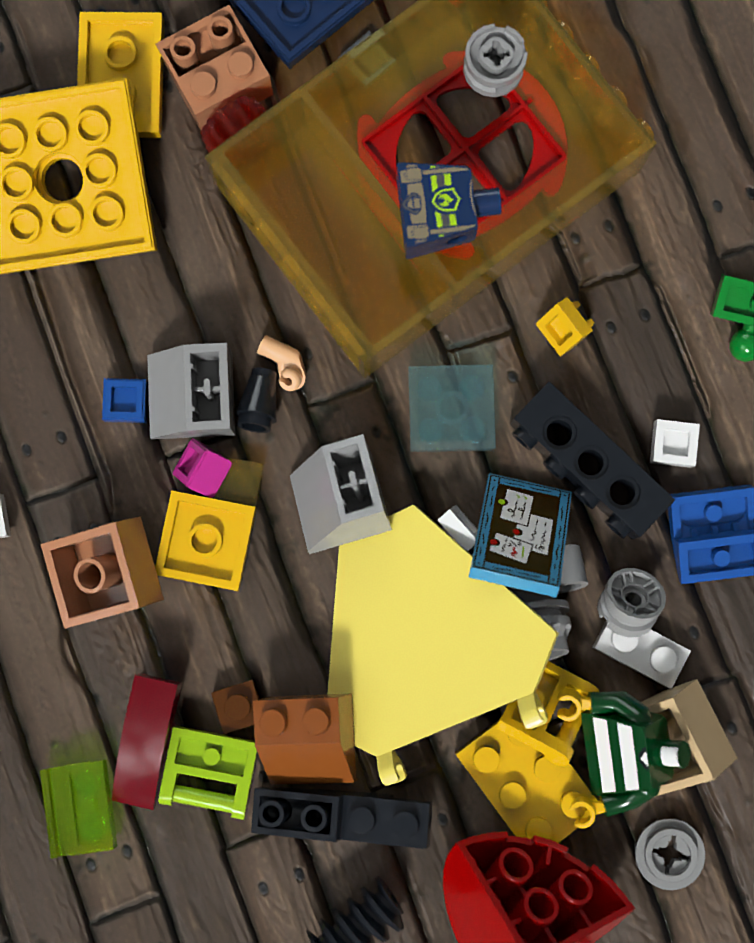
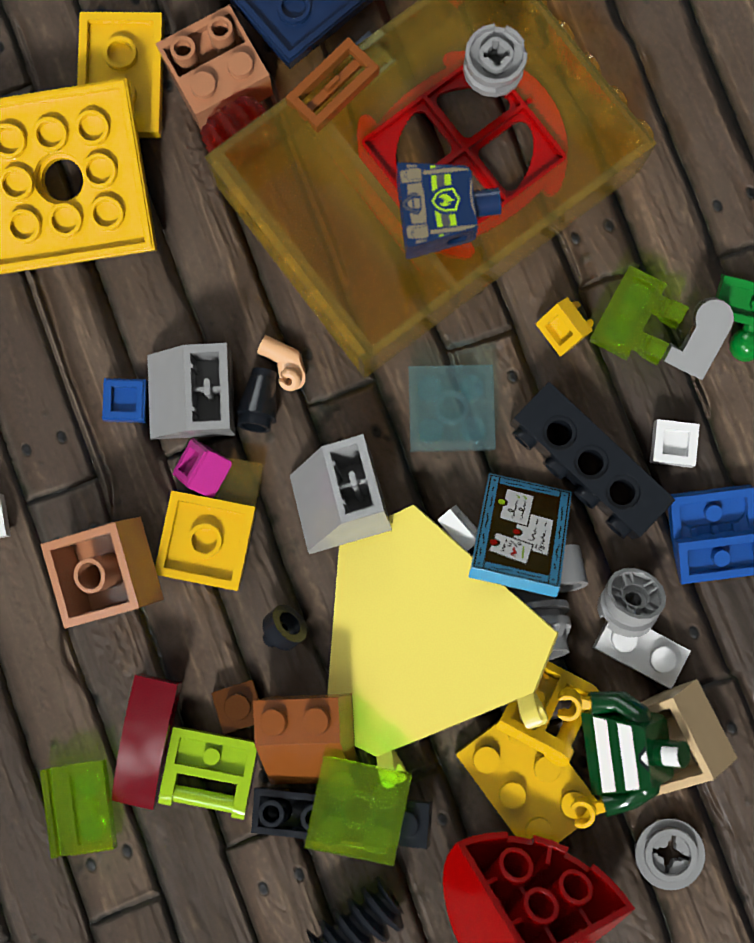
none -> black tile [262,604,307,651]
none -> dark orange tile [286,37,379,134]
none -> clear neon green plate [305,755,412,866]
none -> clear neon green plate [589,265,689,366]
none -> light grey leg [662,297,734,380]

